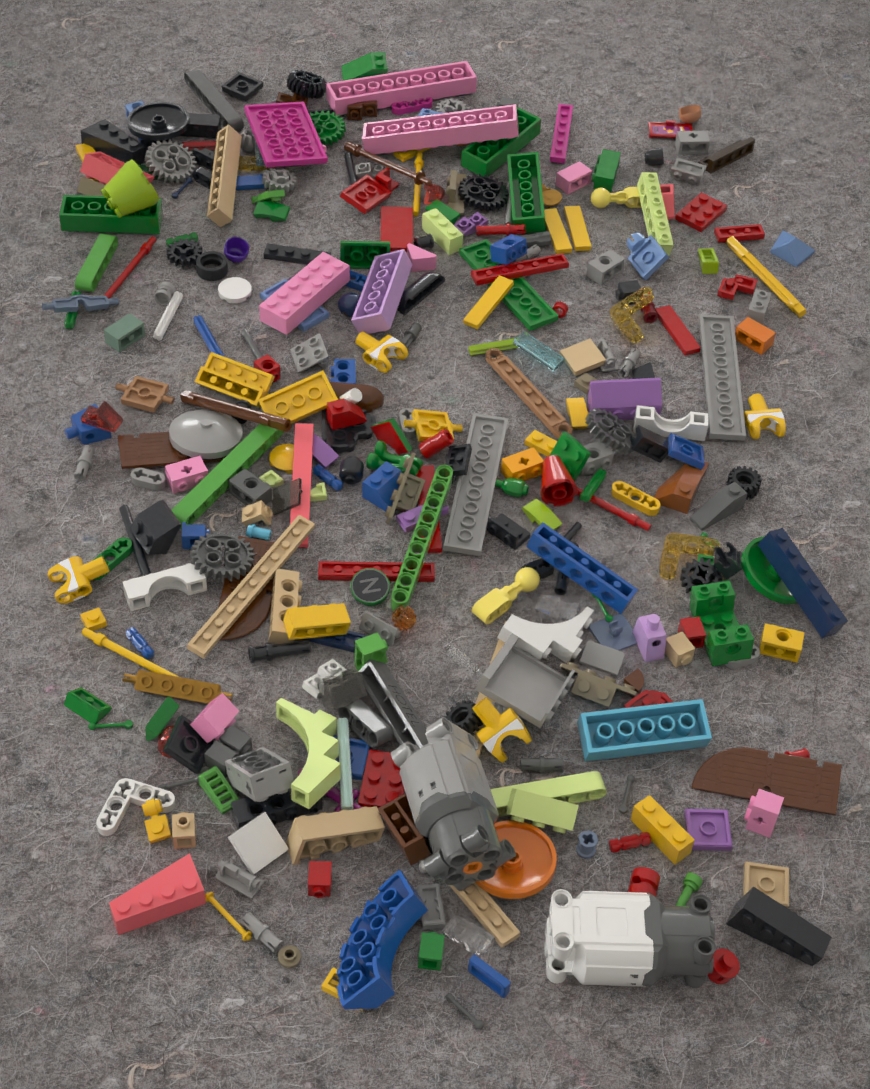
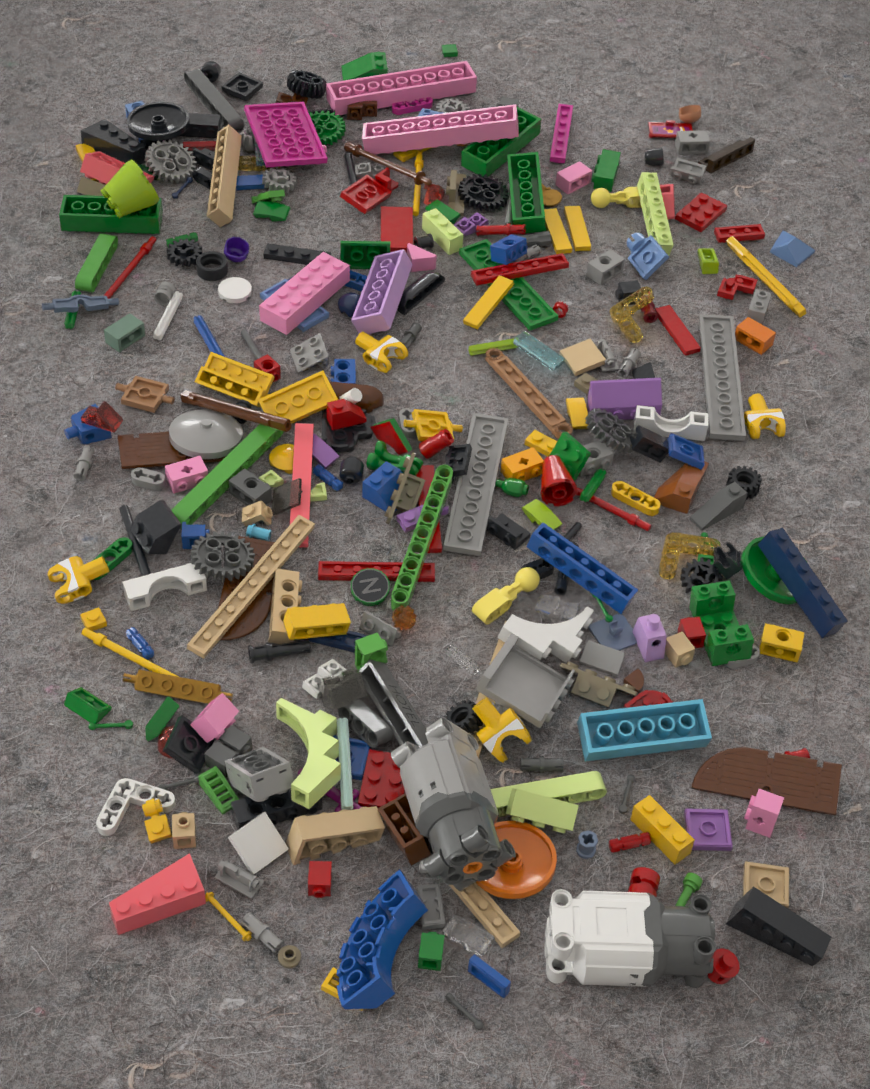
none -> black head [201,61,221,83]
none -> green tile [441,44,458,57]

